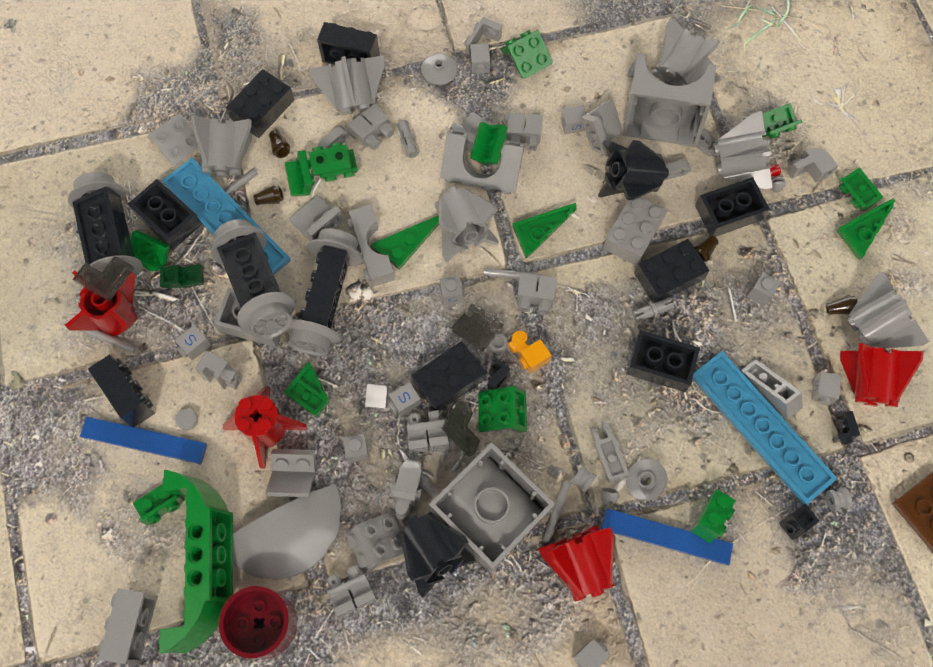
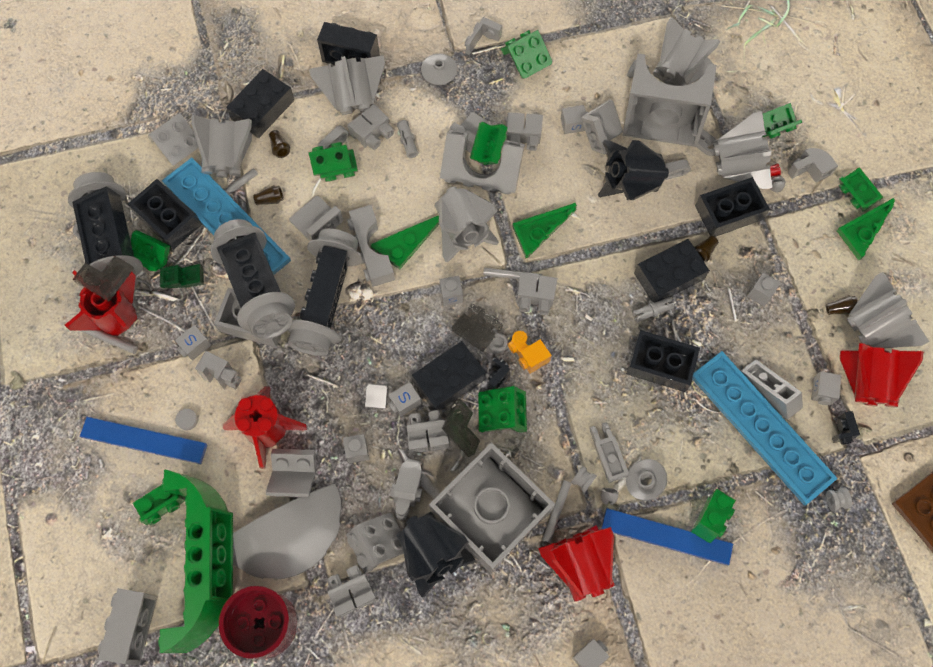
black brick [88,354,155,427] -> none
green wing [284,362,330,418] -> none
green bracket [285,150,315,197] -> none
light grey brick [470,43,490,74] -> none
light grey brick [603,197,668,266] -> none
black bracket [779,504,819,540] -> none

